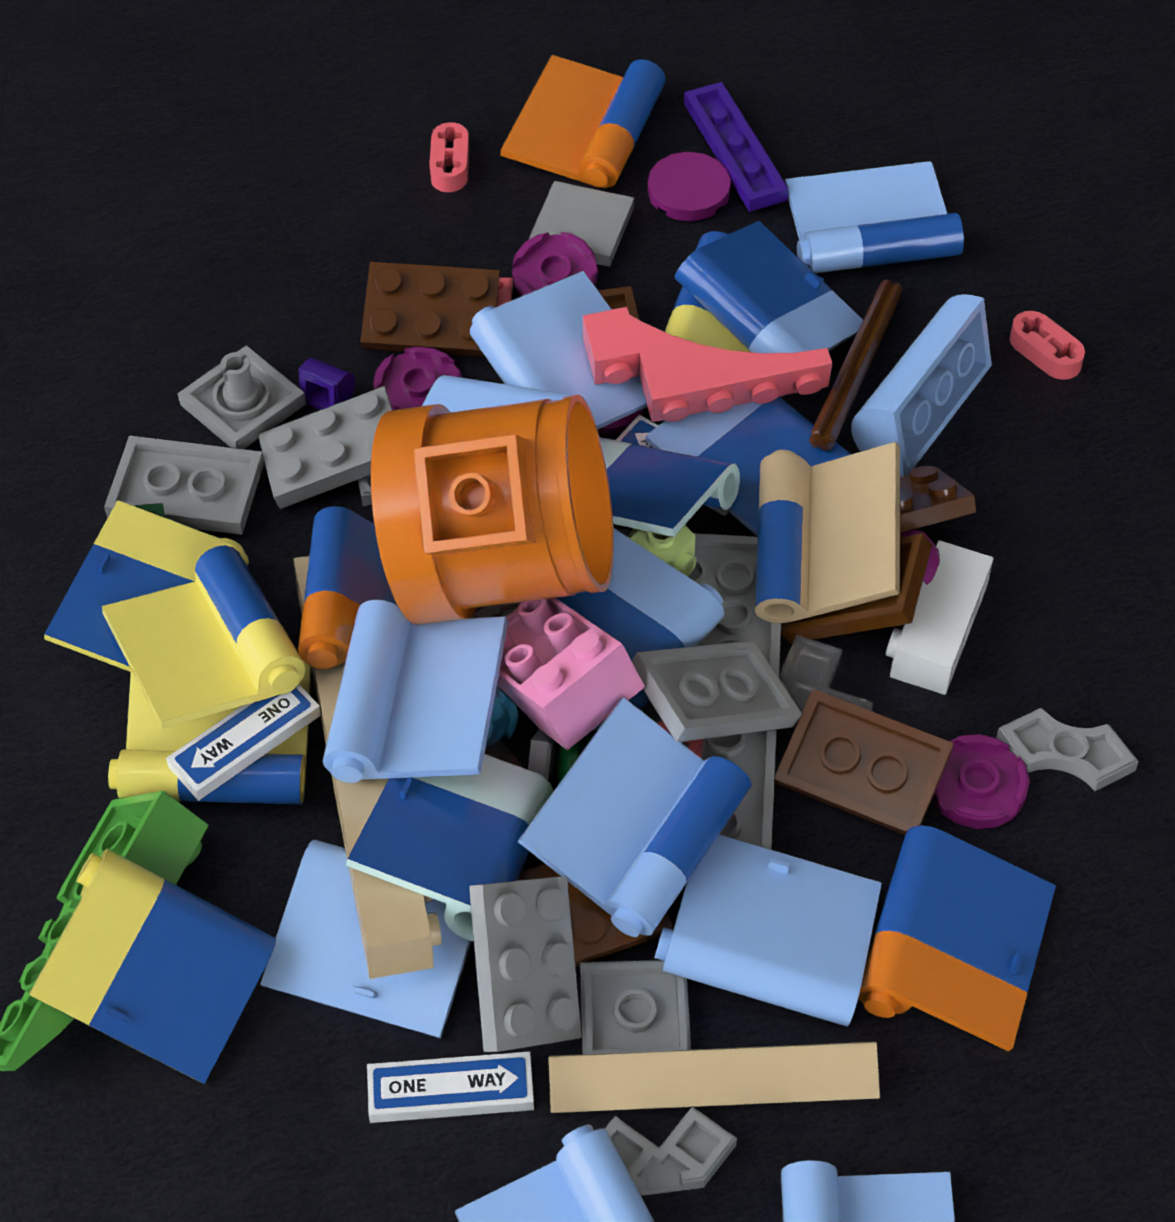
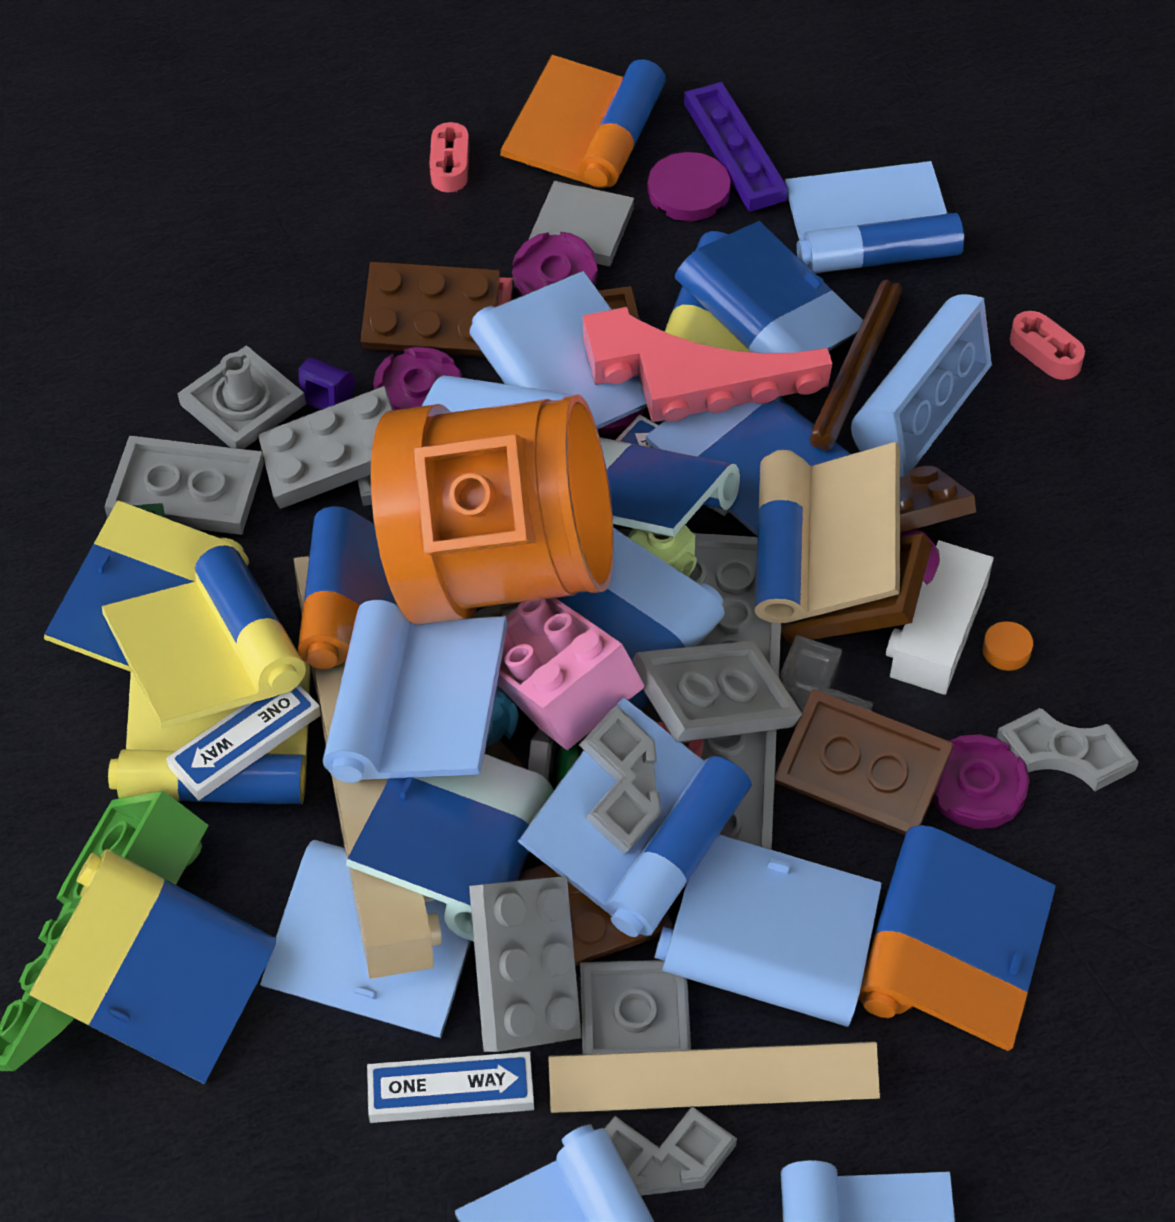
none -> light grey tile [579,705,661,854]
none -> orange tile [982,621,1033,671]

